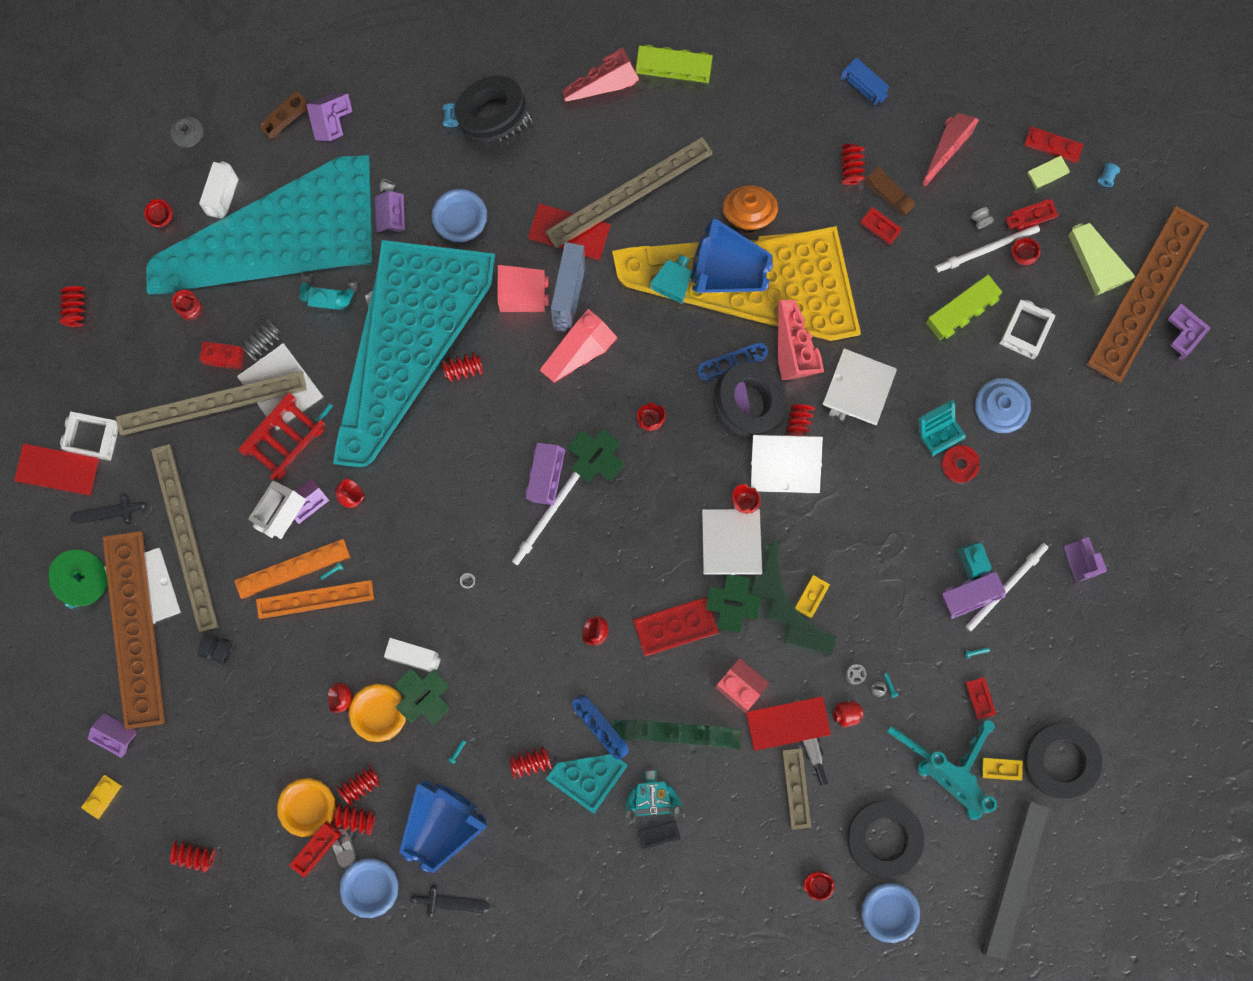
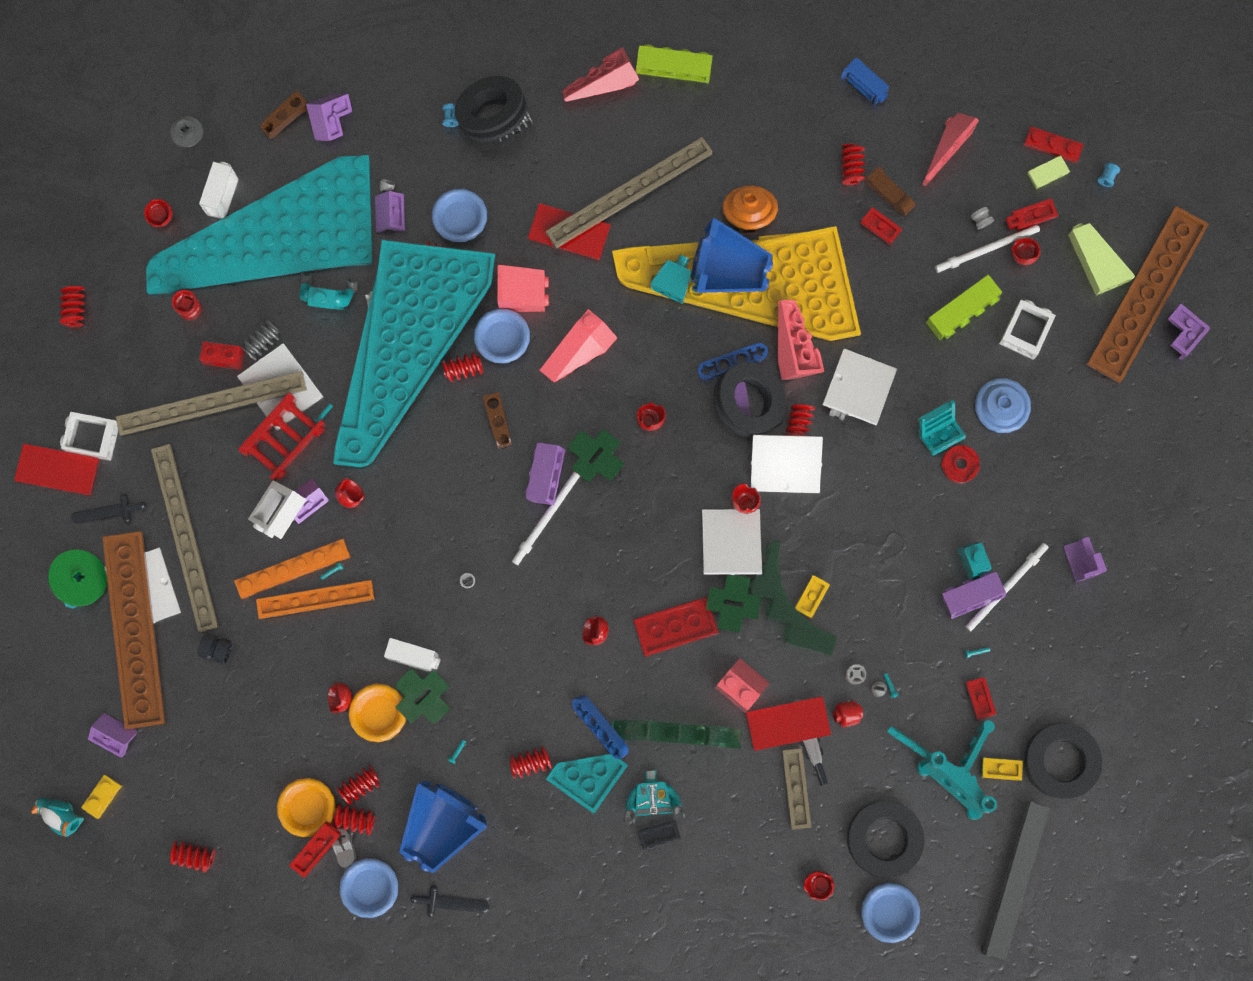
sand blue window [551,242,585,333] -> none
none -> teal animal [31,797,84,837]
none -> medium blue piece [474,309,530,363]
none -> reddish brown leg [482,392,512,449]

